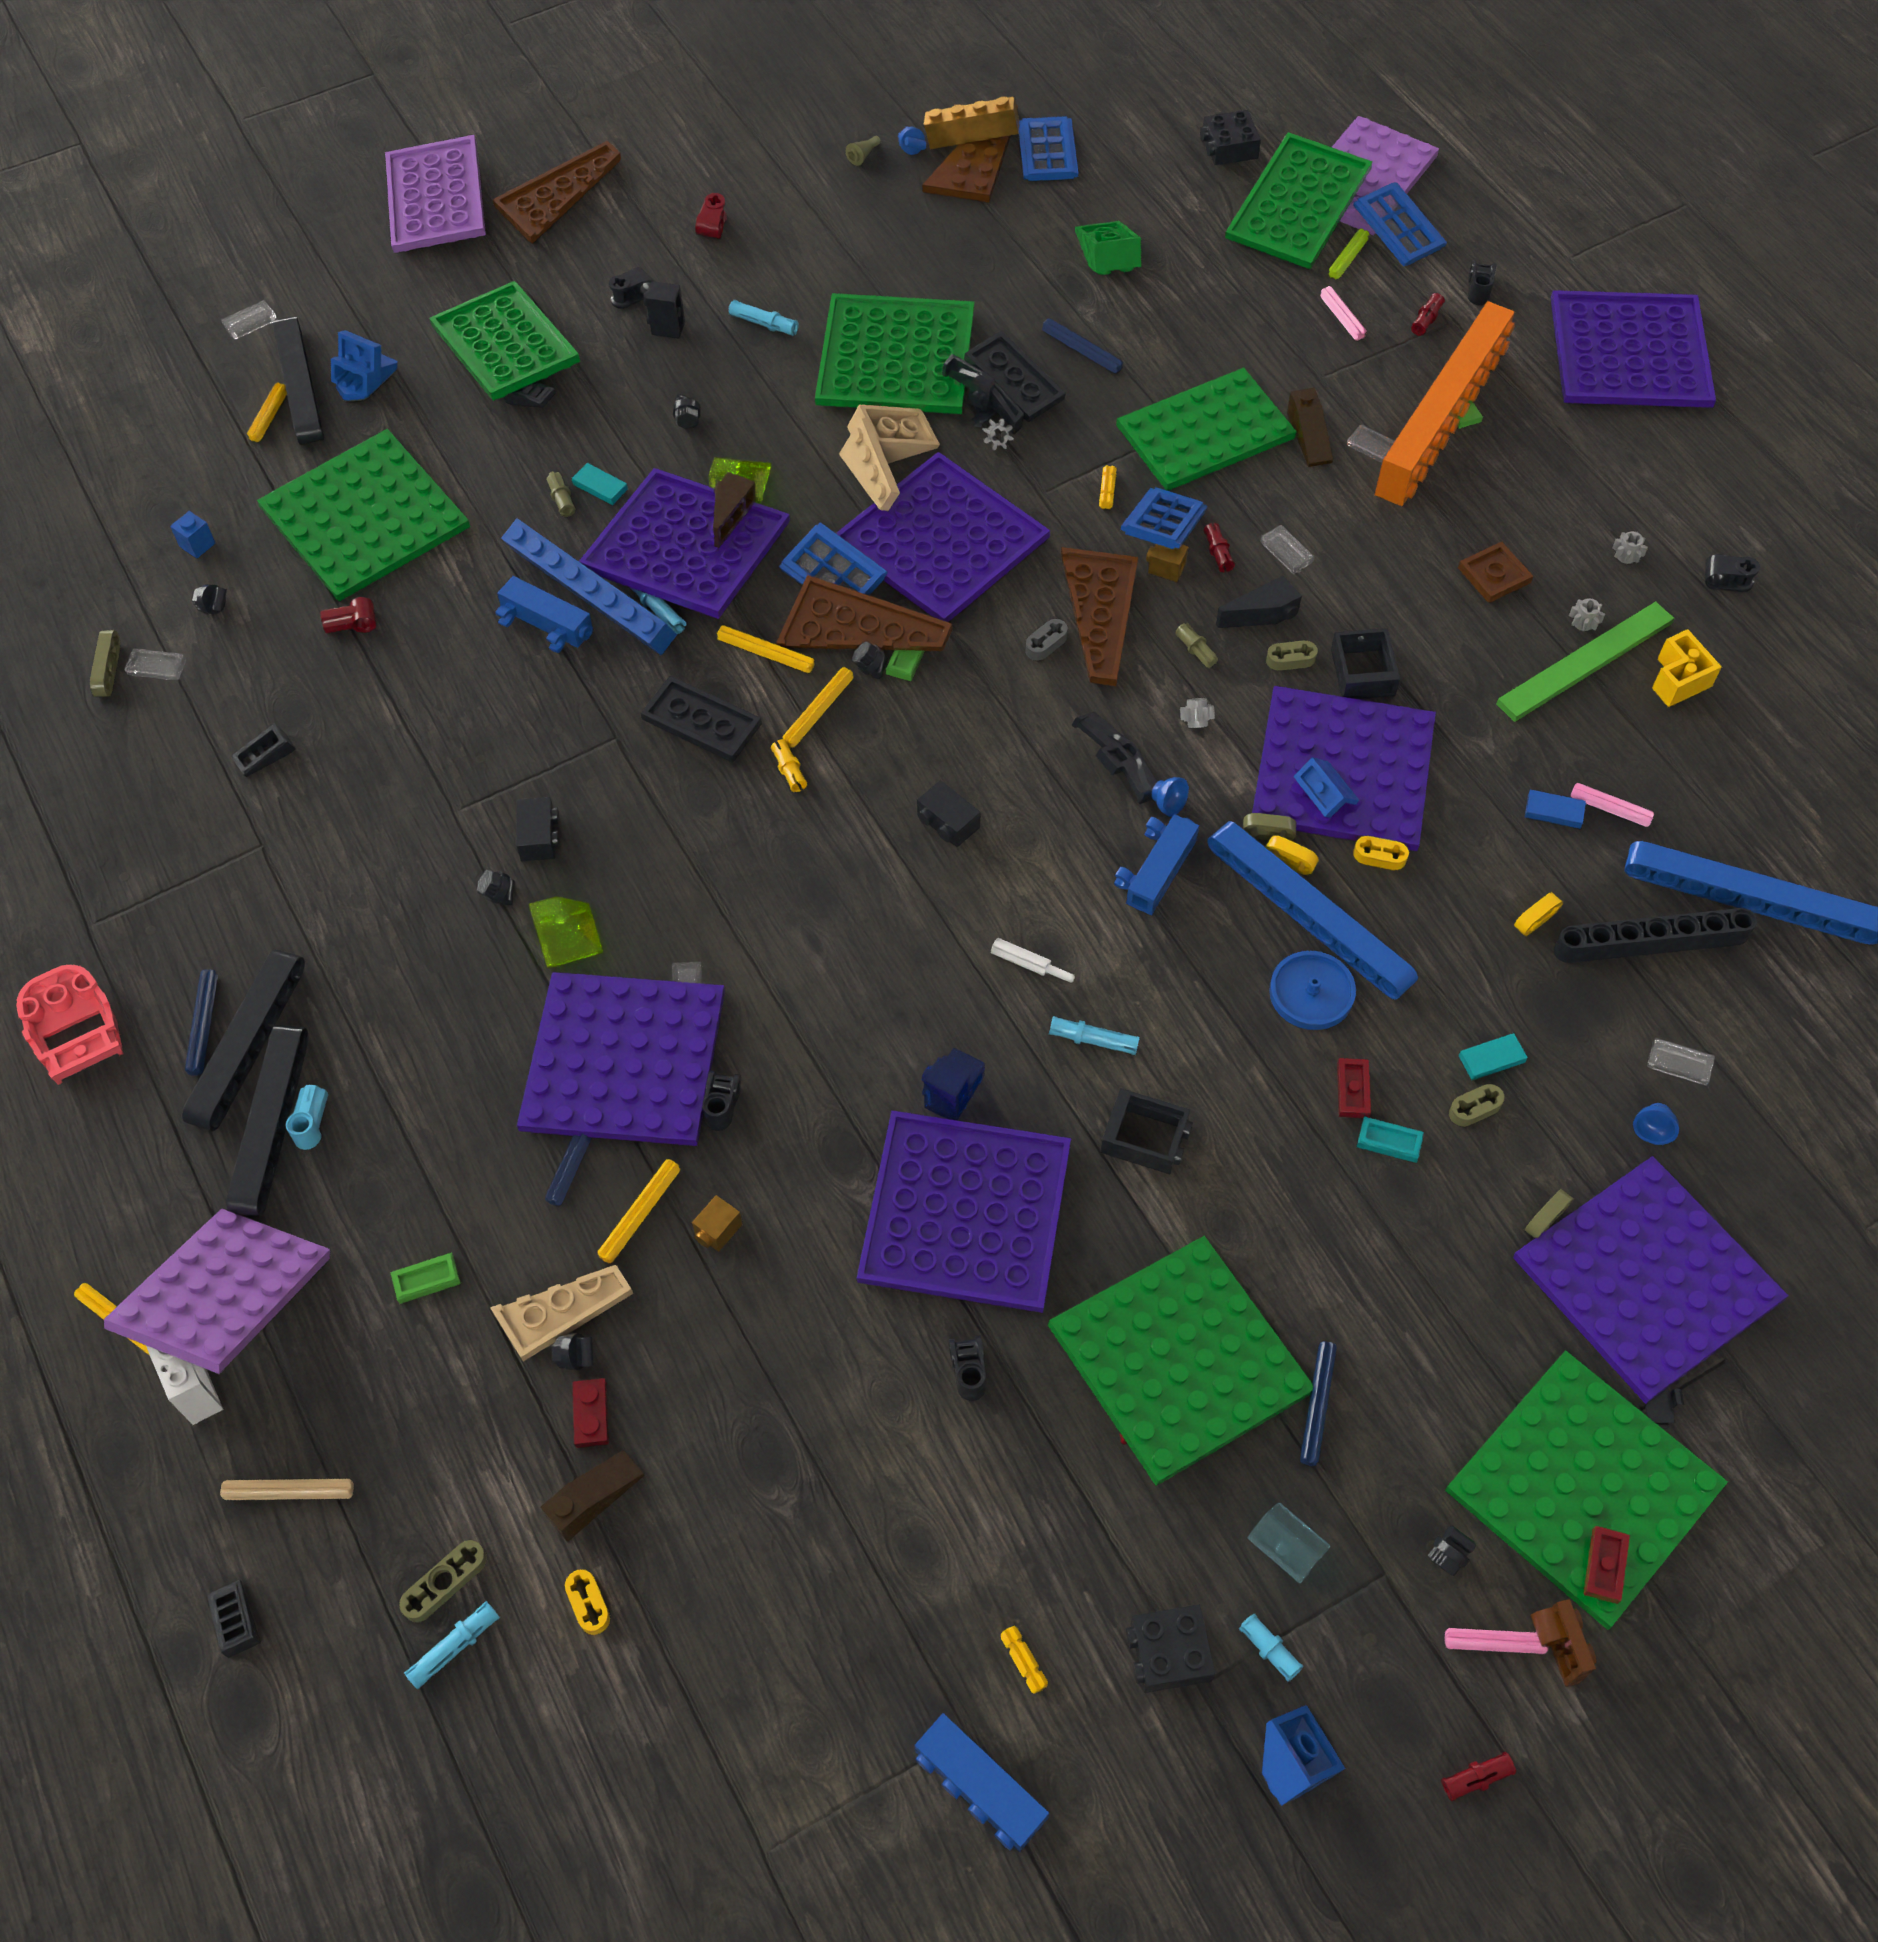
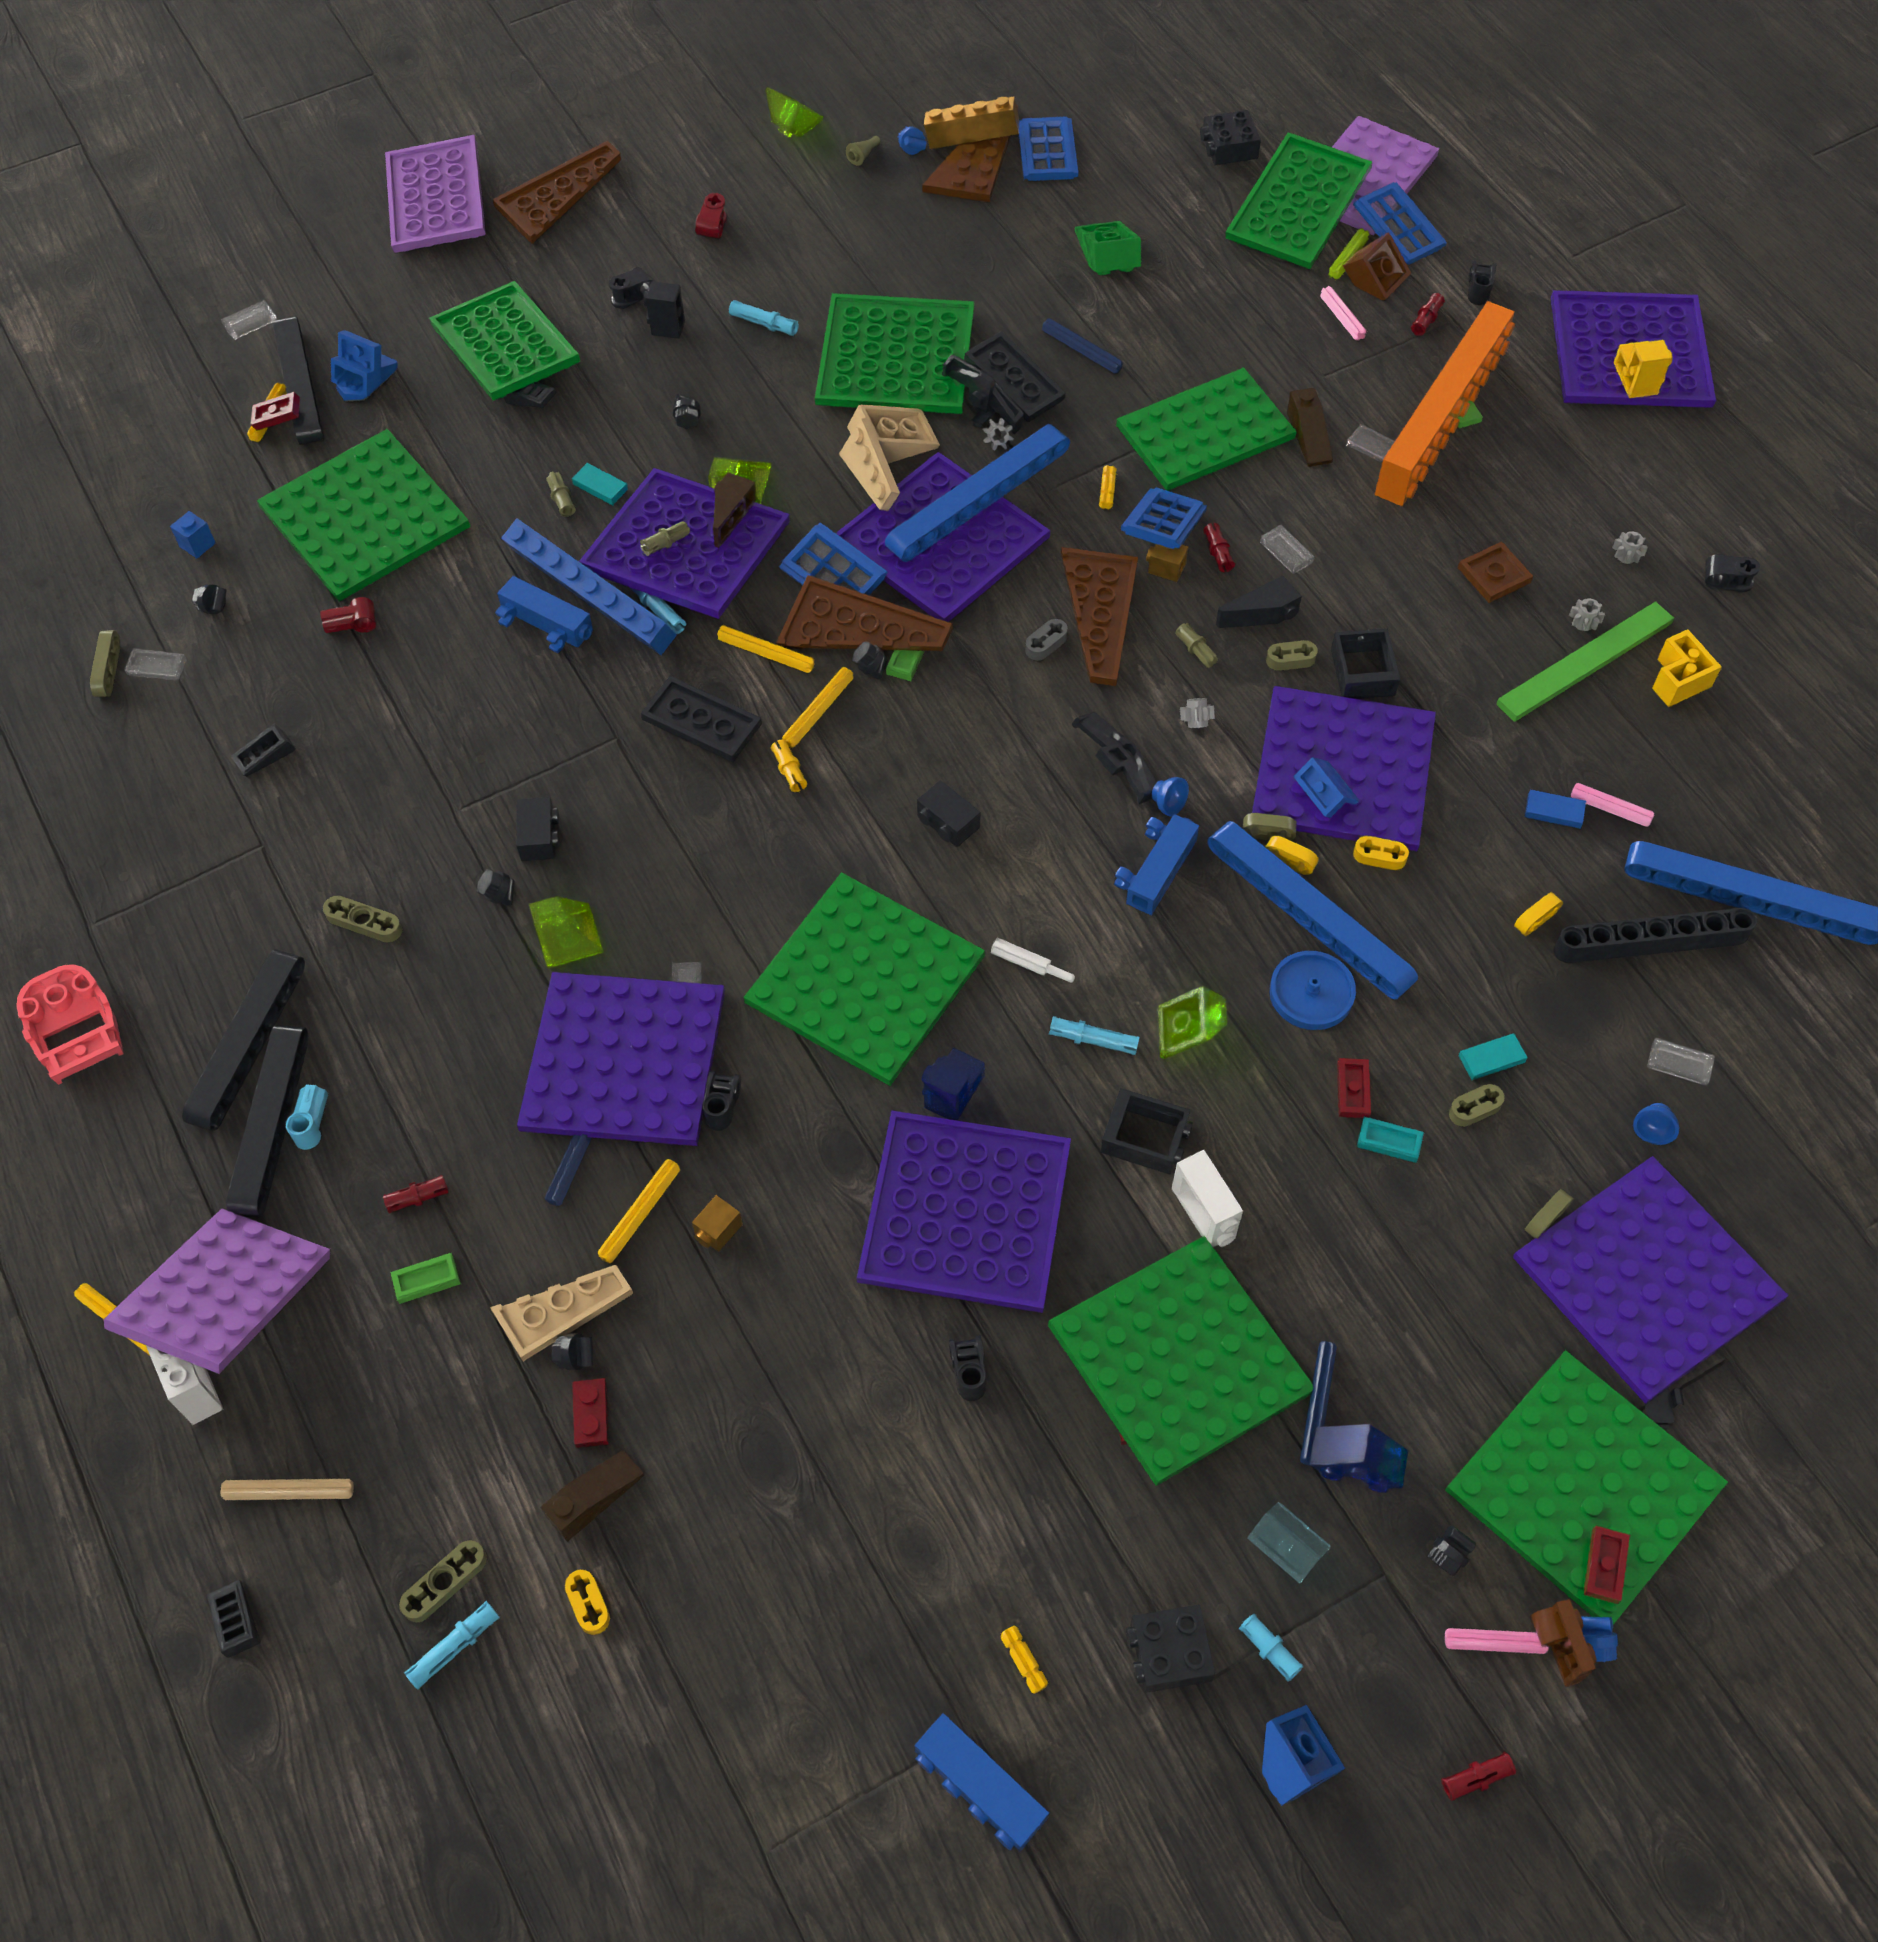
dark blue axle [185,969,218,1076] -> none
none -> dark red plate [250,392,300,431]
none -> olive beam [323,896,402,942]
none -> dark red pin [383,1175,449,1214]
none -> olive axle [640,521,690,556]
none -> green plate [743,872,985,1086]
none -> clear neon green slope [766,87,824,137]
none -> blue beam [885,424,1070,562]
none -> clear neon green slope [1158,986,1227,1059]
none -> white window [1172,1150,1243,1247]
none -> clear blue brick [1309,1424,1409,1492]
none -> reddish brown slope [1343,232,1411,301]
none -> blue piece [1581,1616,1618,1662]
none -> yellow brick [1614,340,1672,398]

